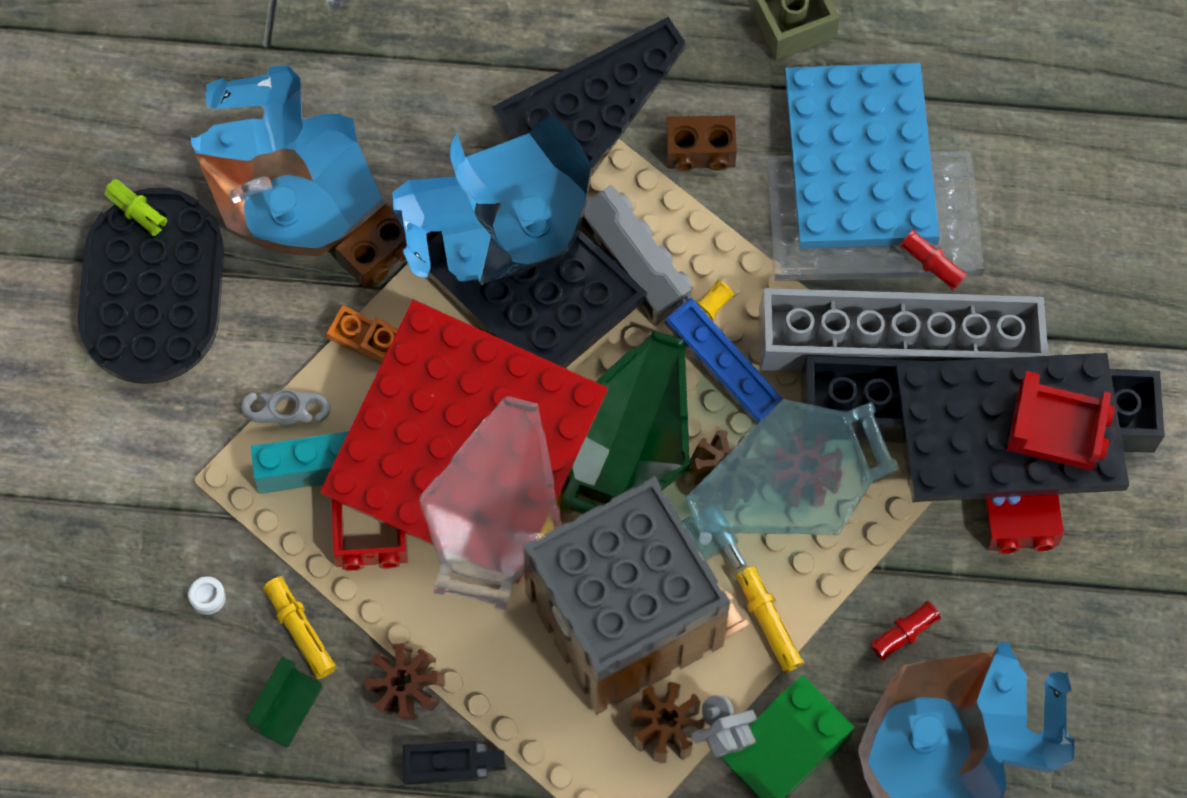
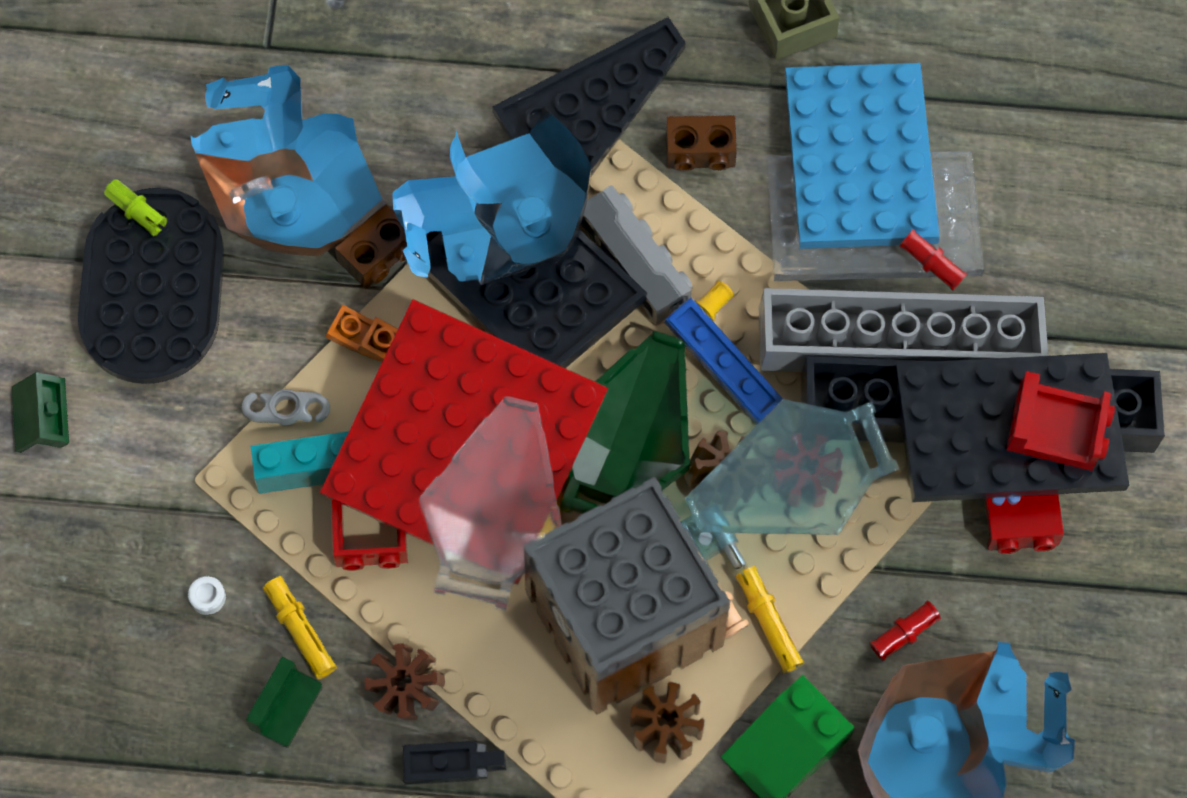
light grey hips [691,695,758,759] -> none
none -> dark green panel [12,372,69,453]

